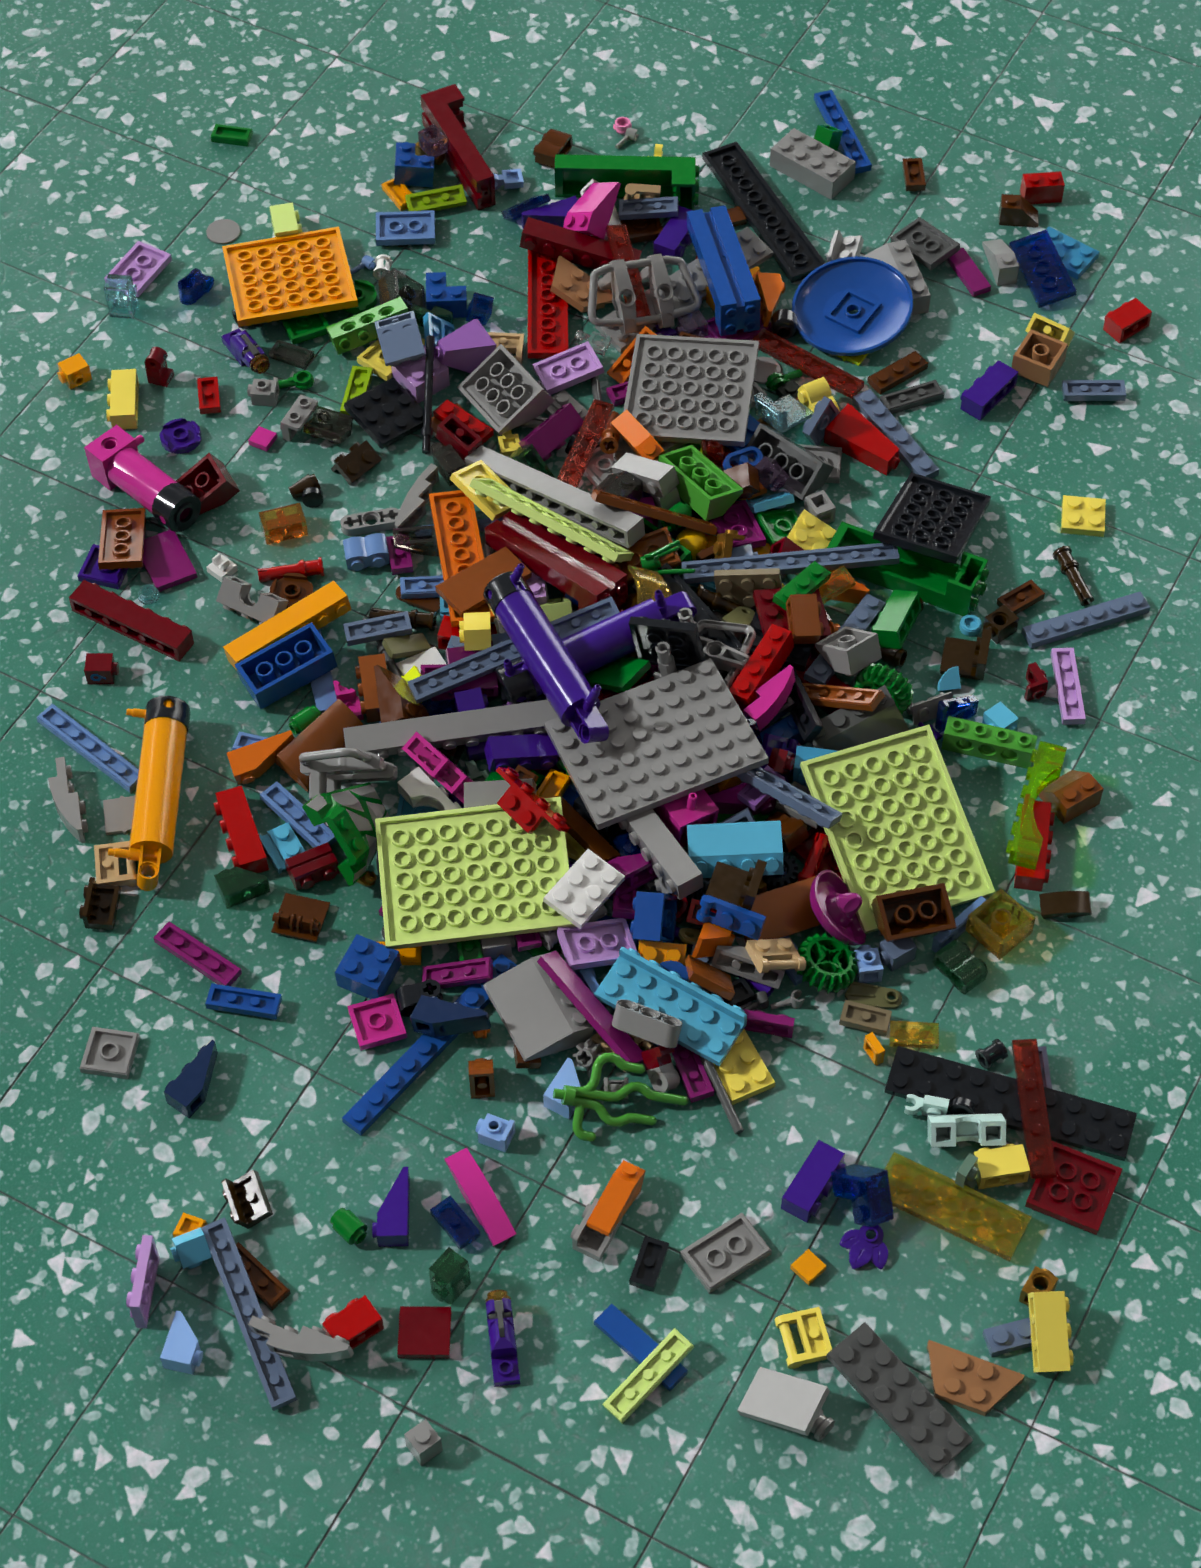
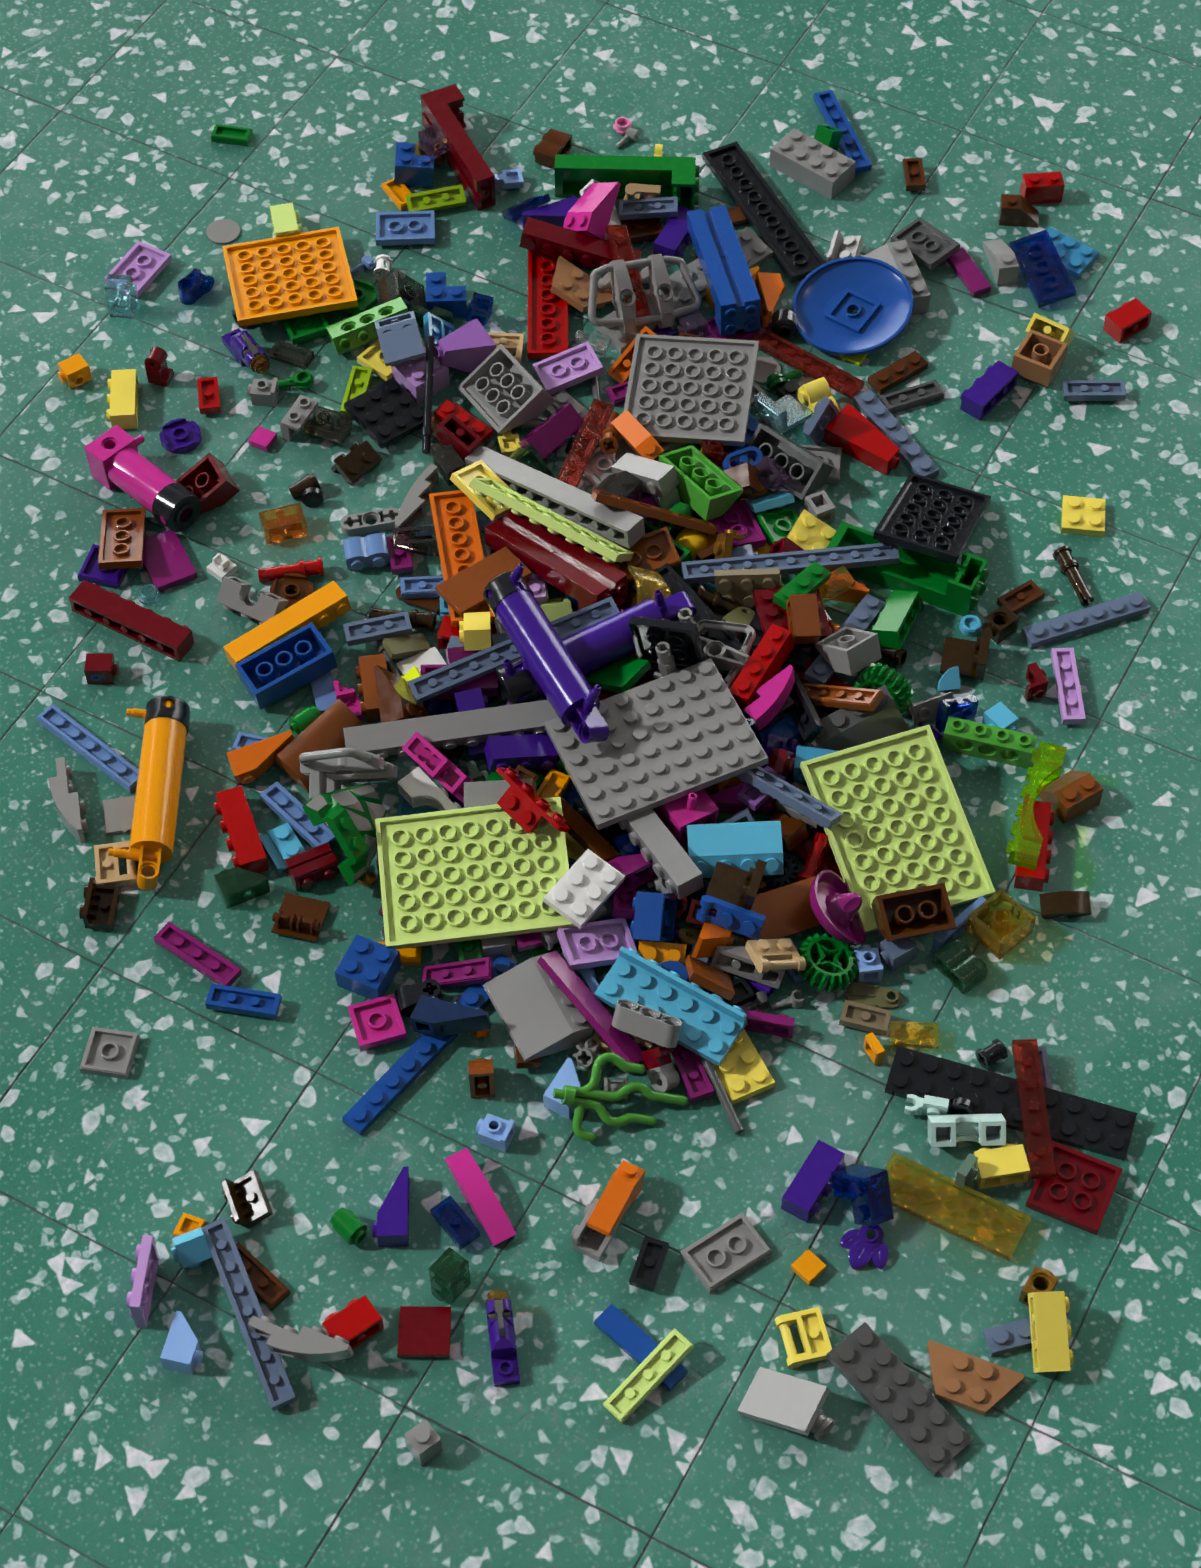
dark blue slope [164,1040,218,1118] -> none
green plant [640,540,695,577] -> none

